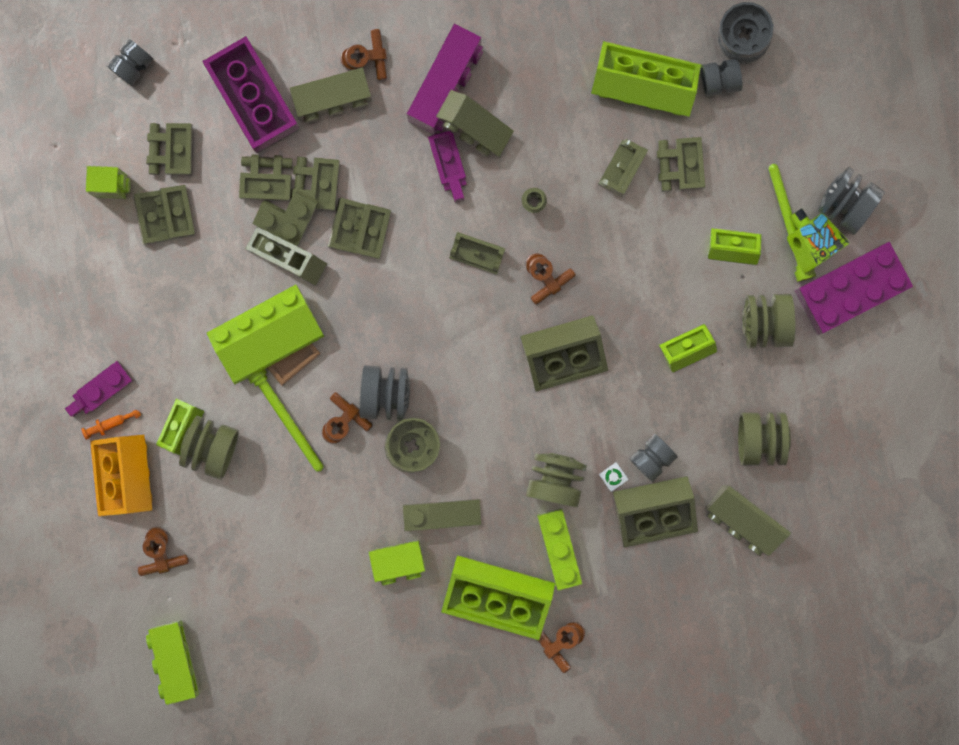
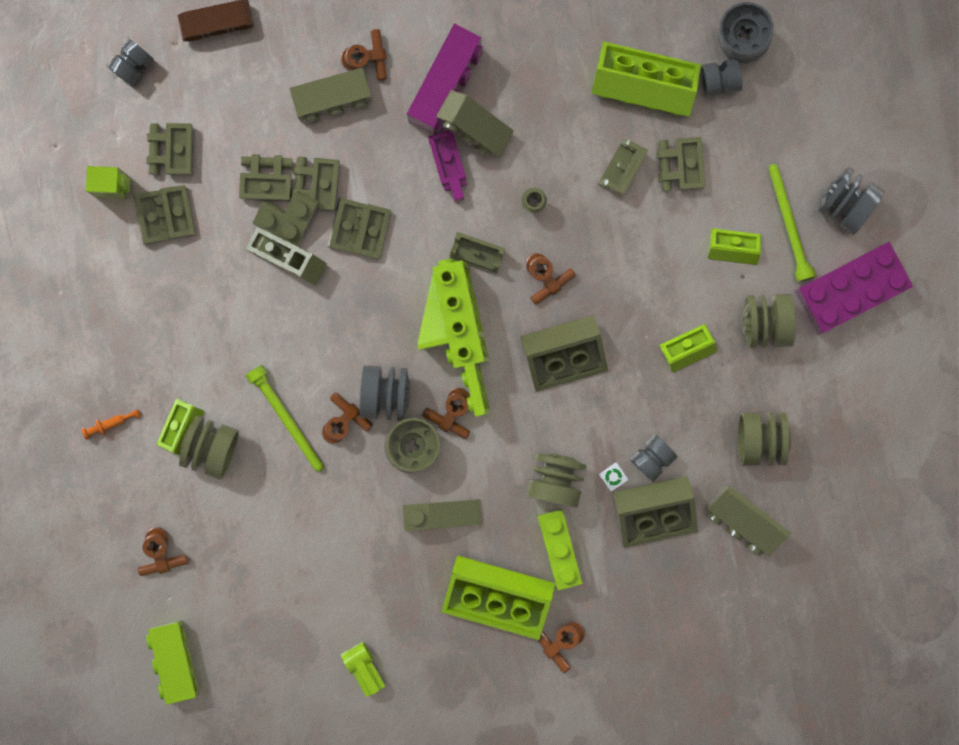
magenta hinge [65,361,133,417] -> none
light orange slope [90,434,152,516] -> none
magenta brick [202,36,300,154] -> none
lime slope [207,285,325,385] -> none
medium nougat tile [267,343,321,386] -> none
lime brick [368,540,426,585] -> none
torso [787,208,849,274] -> none
none -> reddish brown beam [177,0,254,42]
none -> lime piece [340,642,386,697]
none -> lime wedge [417,258,491,417]
none -> dark orange piece [422,388,470,439]

